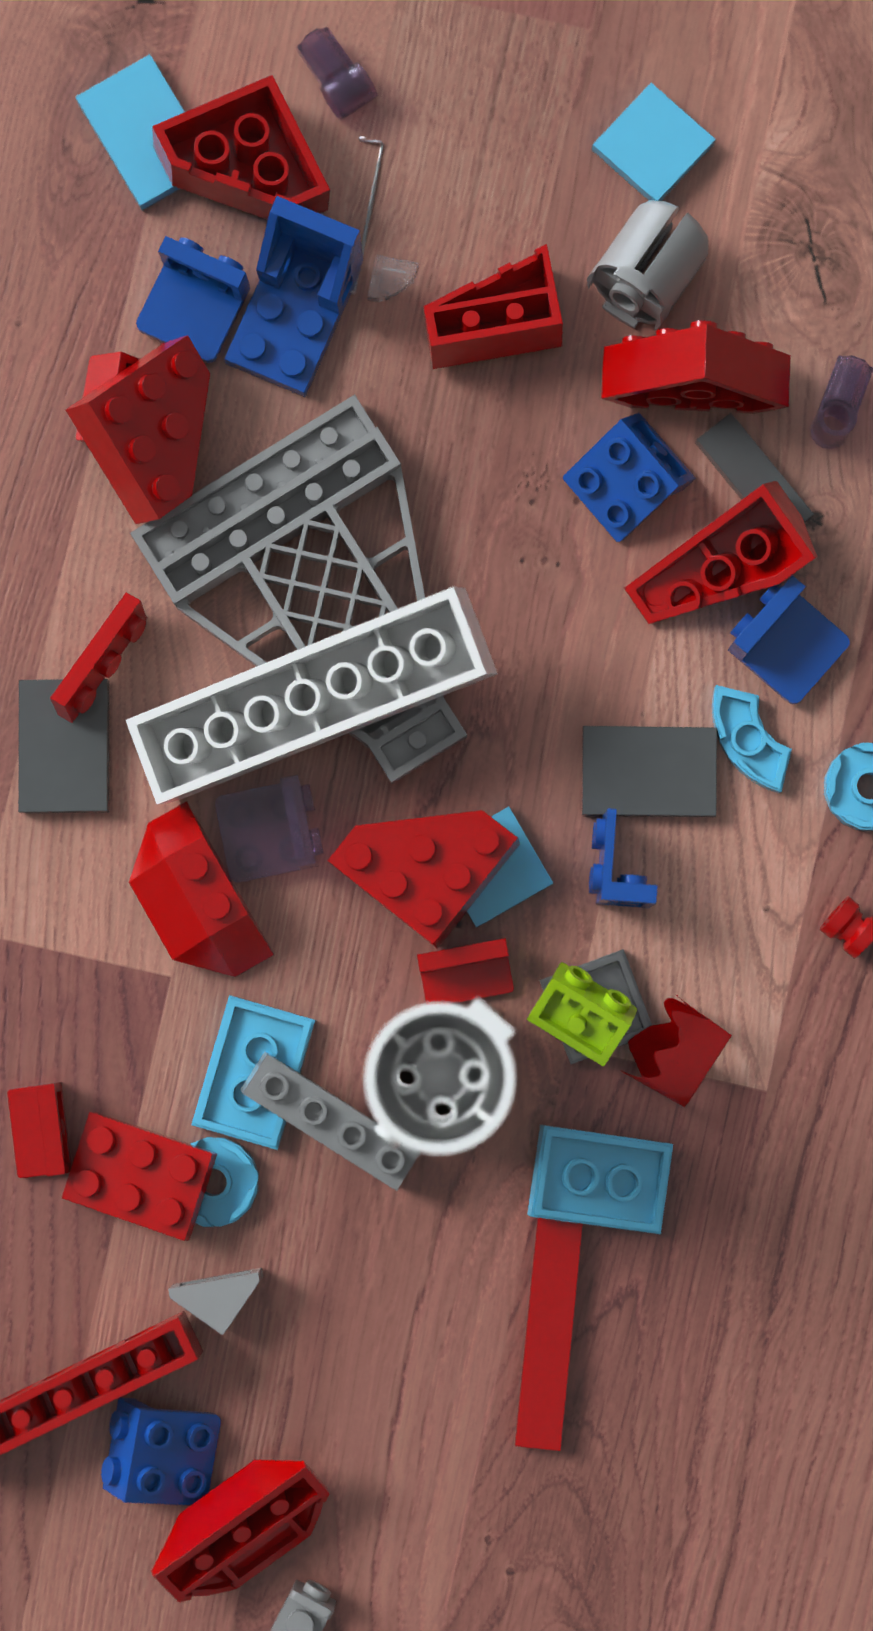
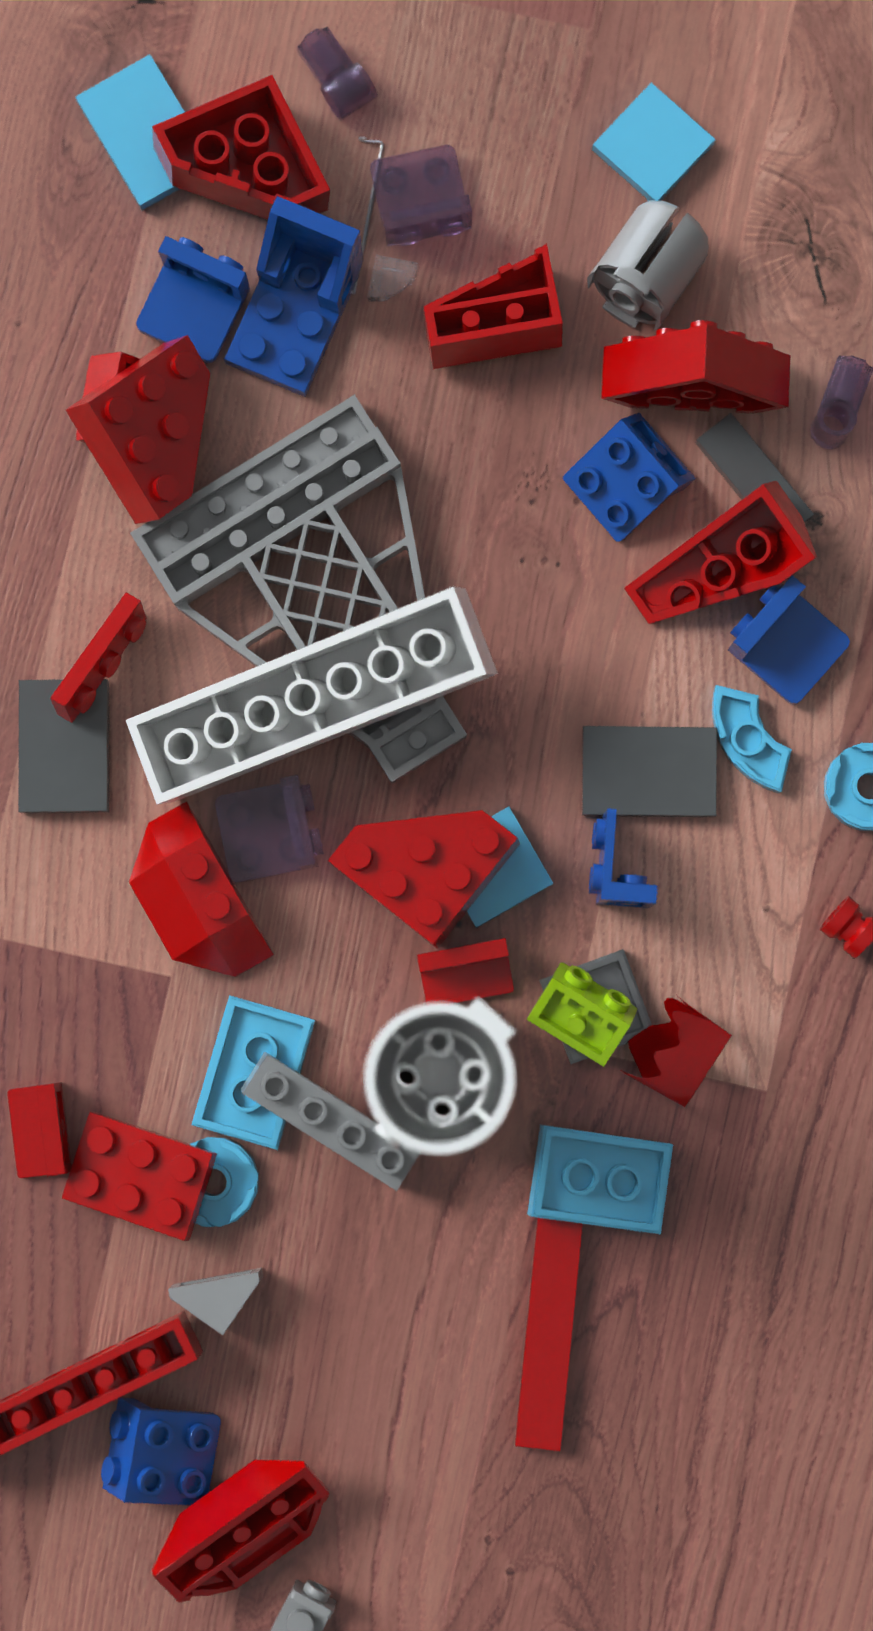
none -> clear purple bracket [370,145,472,247]

